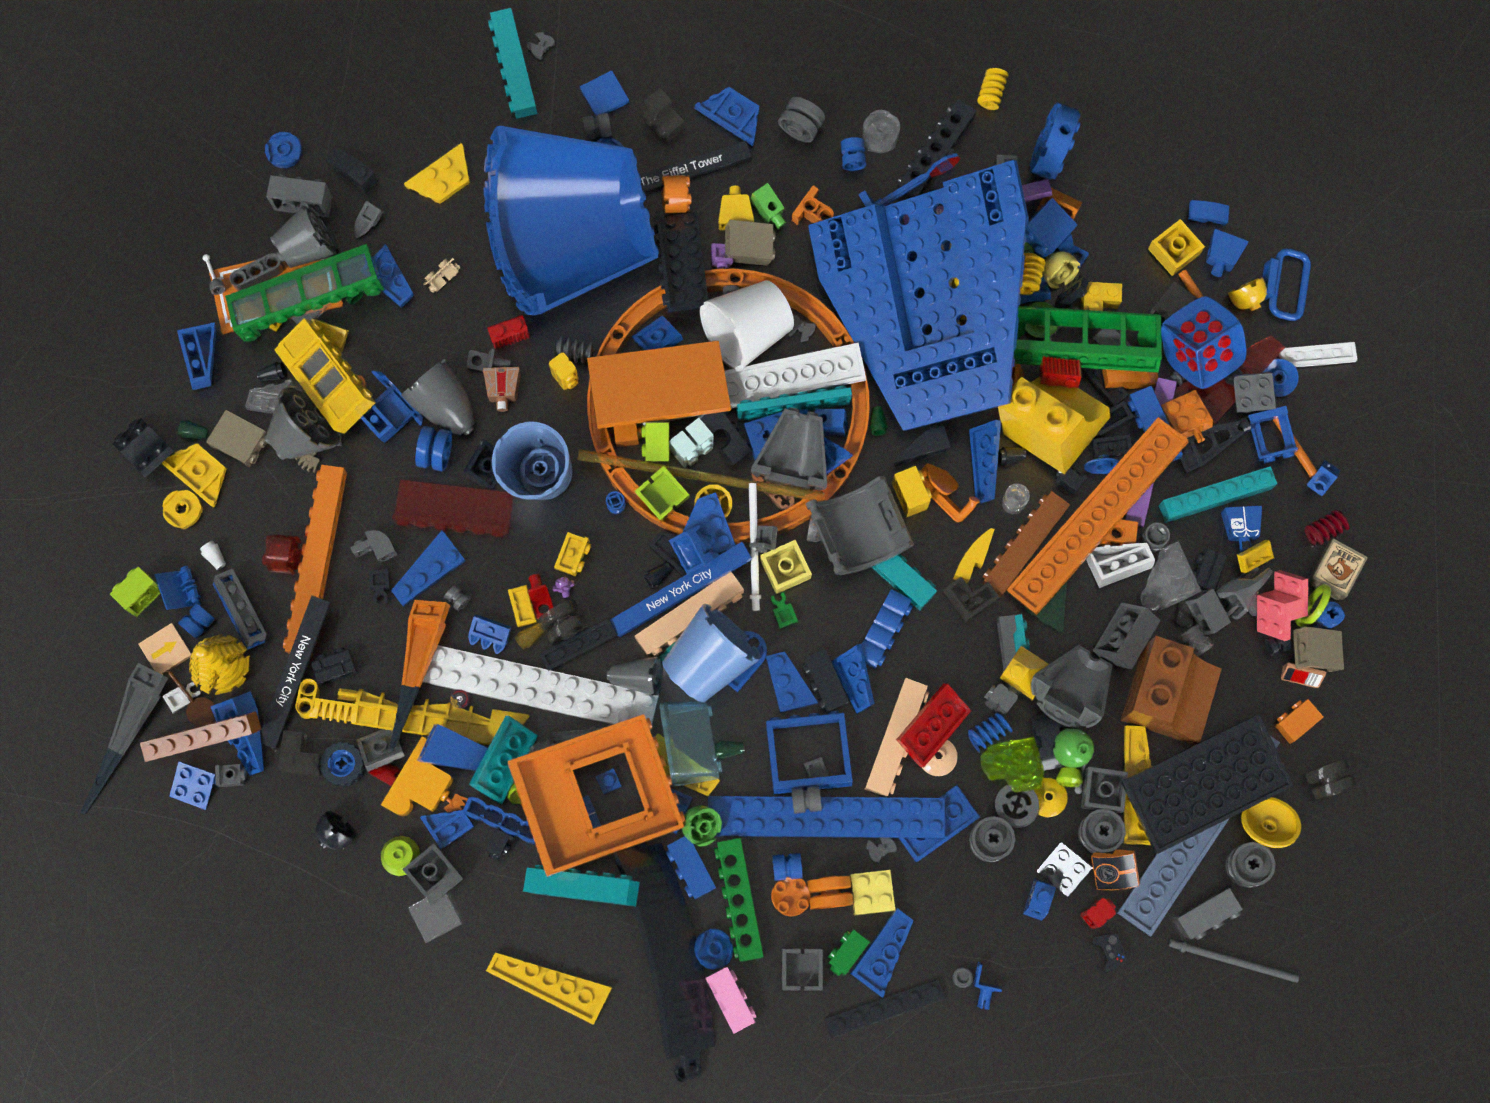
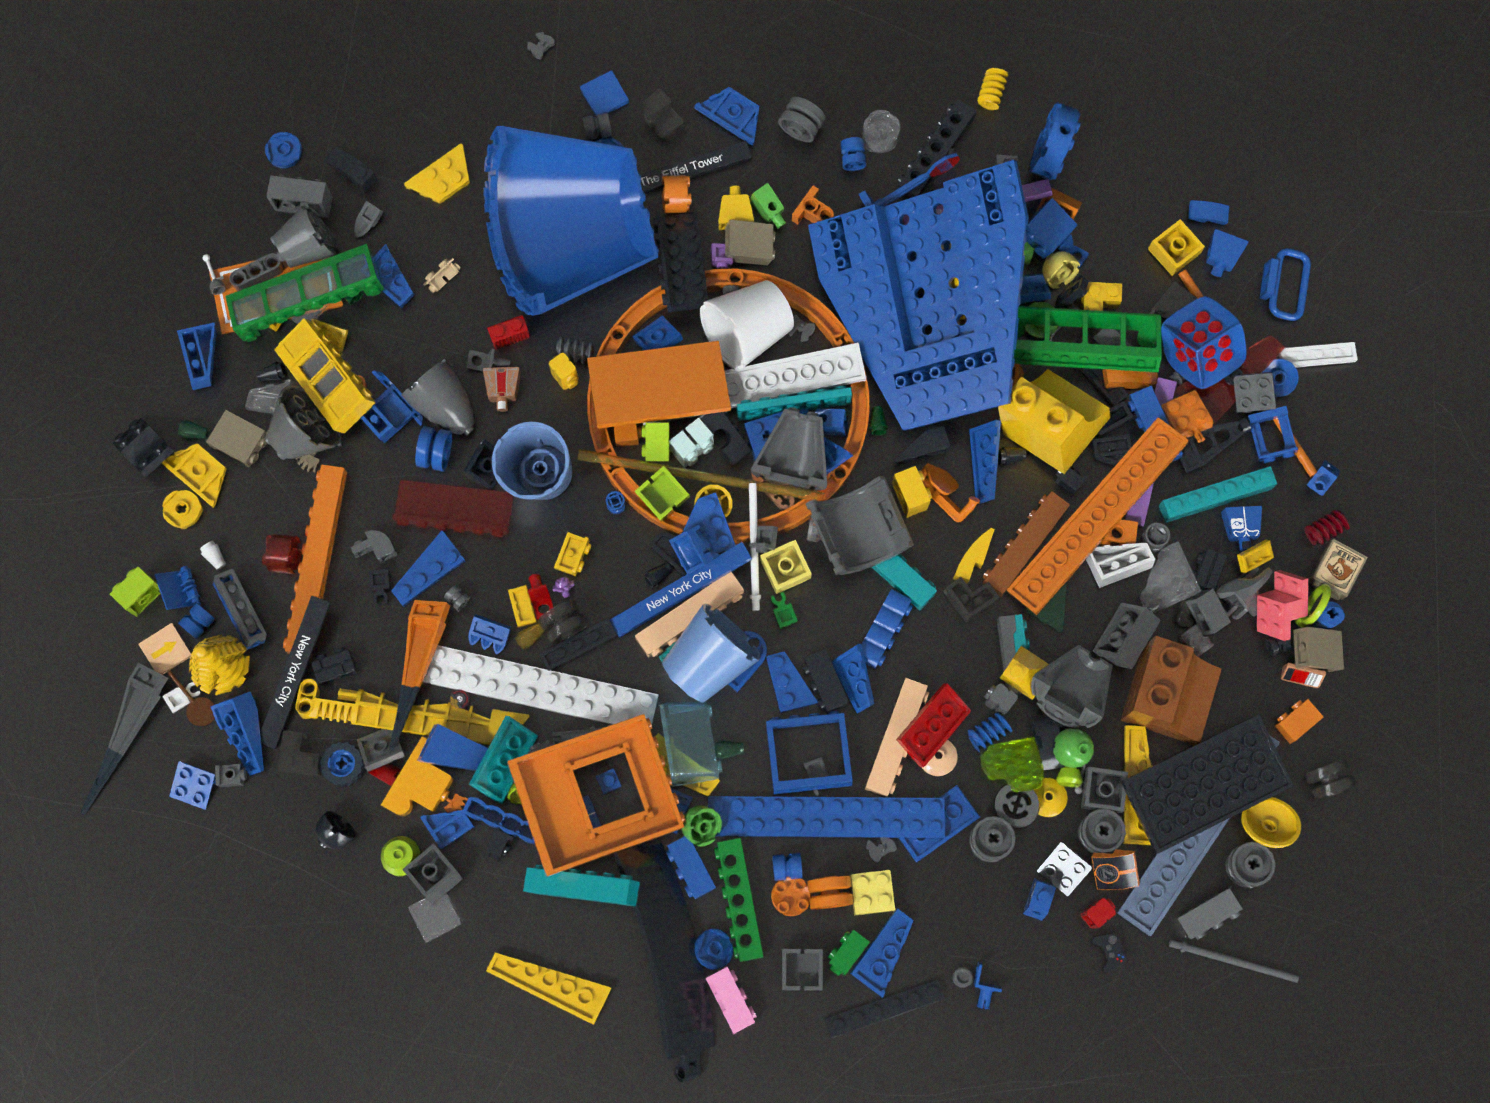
brick [140,711,261,762] -> none
teal brick [488,8,537,119] -> none
dark grey cone [607,657,662,696] -> none
dark grey wheel [791,786,822,814] -> none
clear wheel [1002,484,1030,514] -> none
yellow piece [1020,253,1046,295] -> none
red brick [1039,356,1081,388] -> none
blue dish [1084,455,1120,474] -> none
yellow cylinder [1228,277,1267,311] -> none

